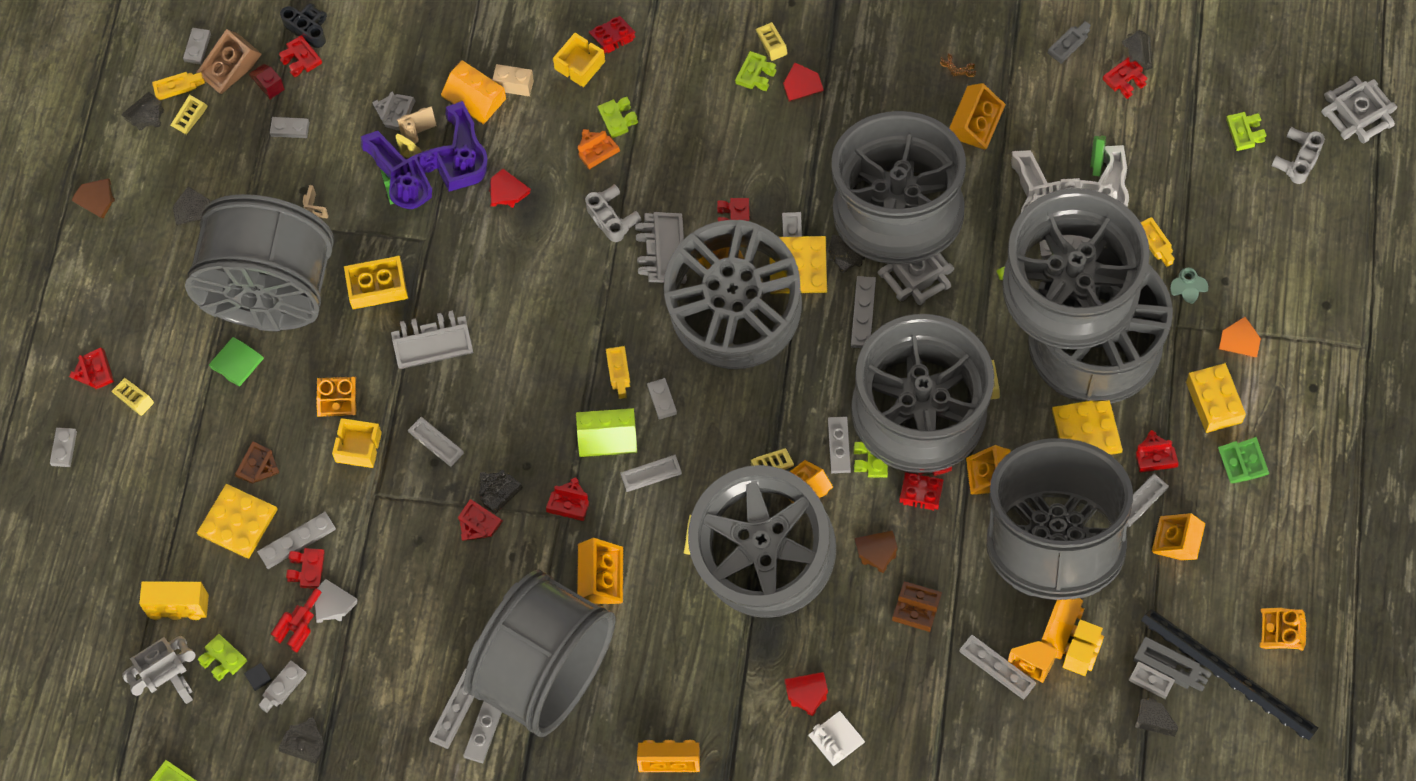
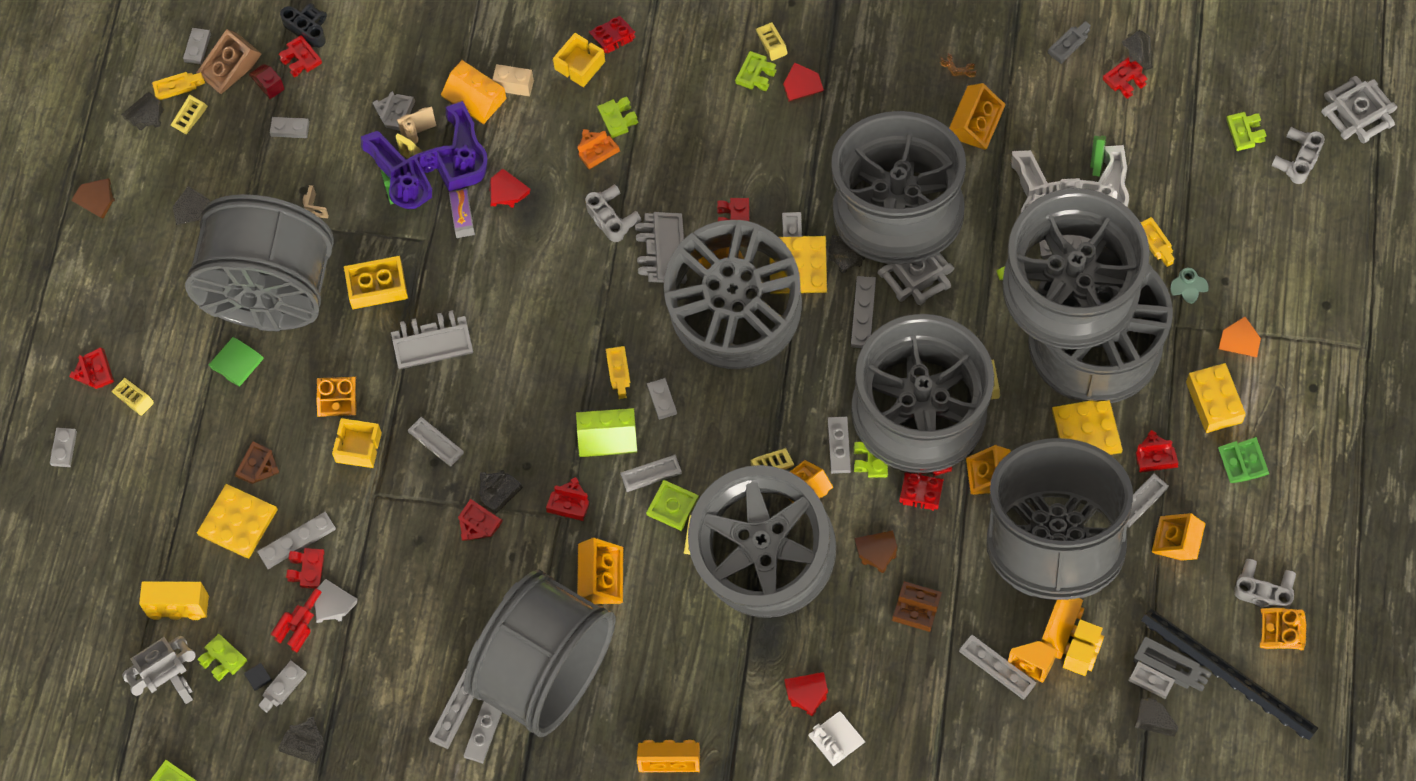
none -> slope [449,188,475,238]
none -> lime plate [646,480,699,531]
none -> light grey piece [1234,559,1296,609]

